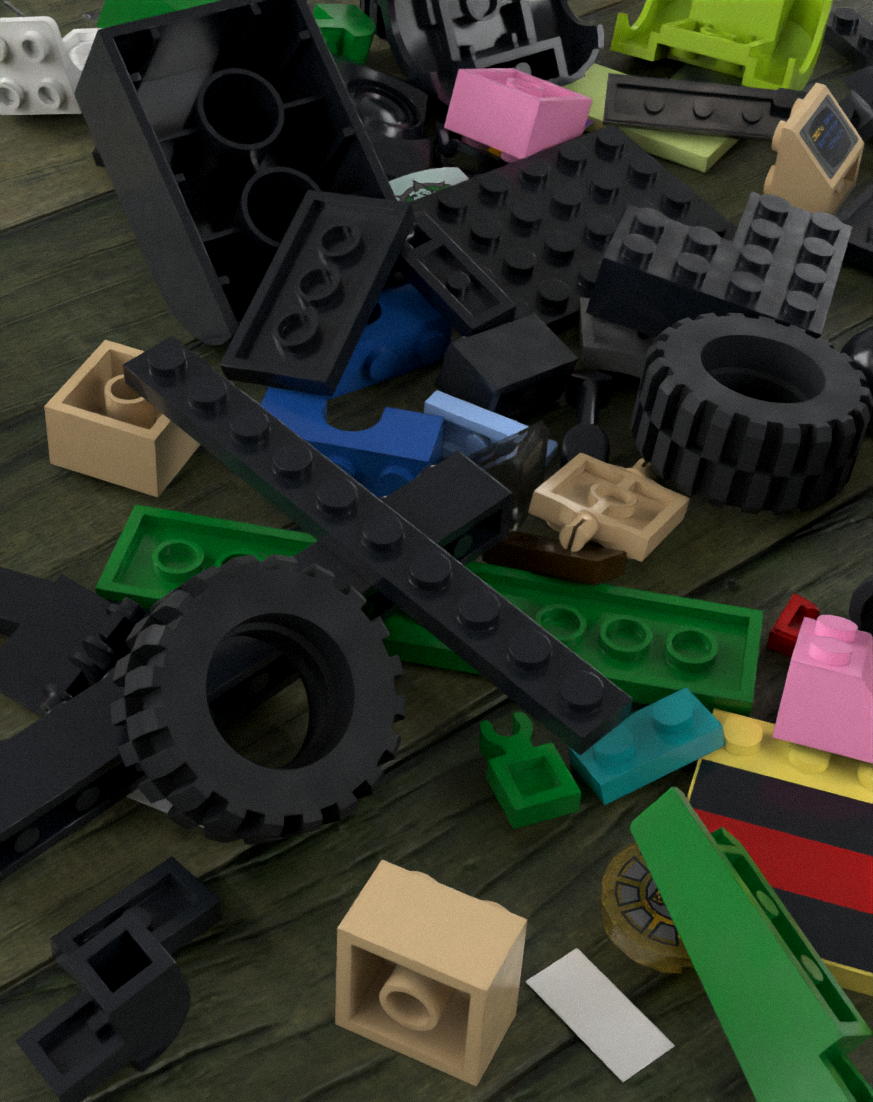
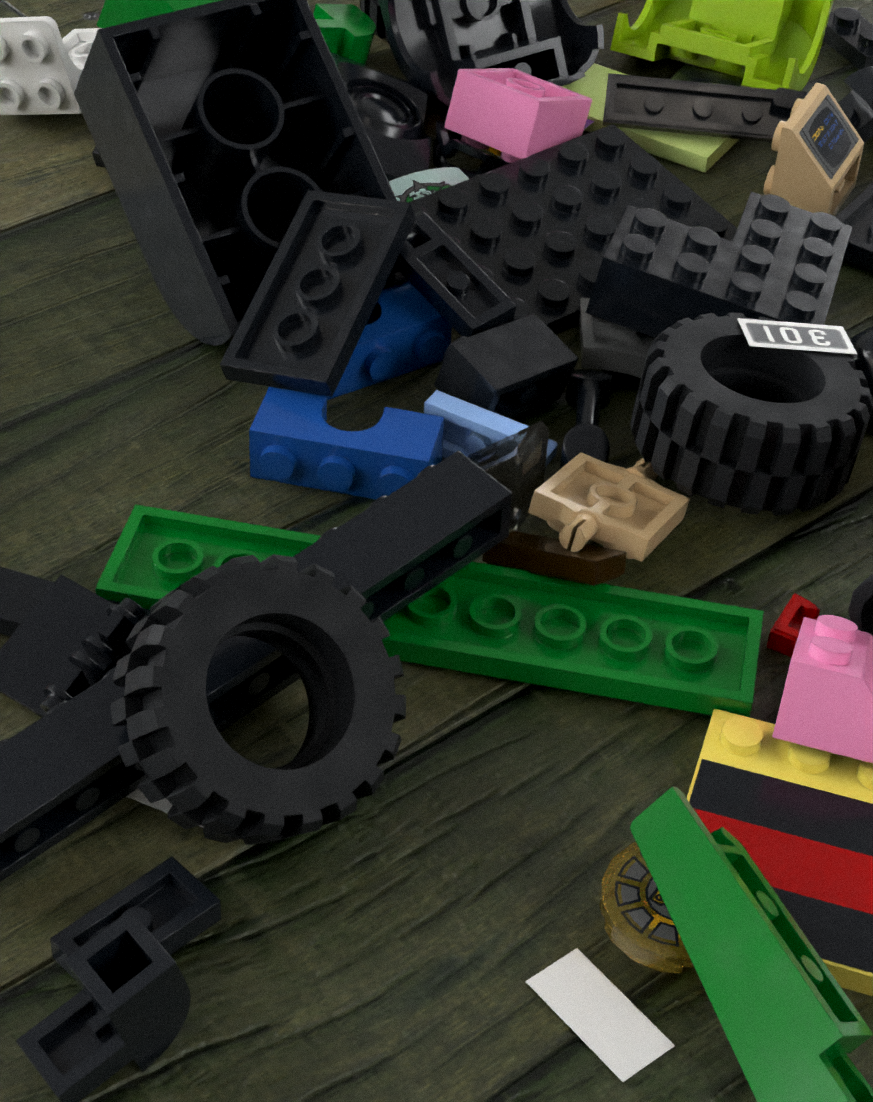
tan brick [44,340,200,497] -> none
black plate [123,336,632,756] -> none
tan brick [335,860,528,1087] -> none
green plate [478,711,581,829] -> none
teal plate [567,687,725,805] -> none
none -> sticker [737,318,857,355]

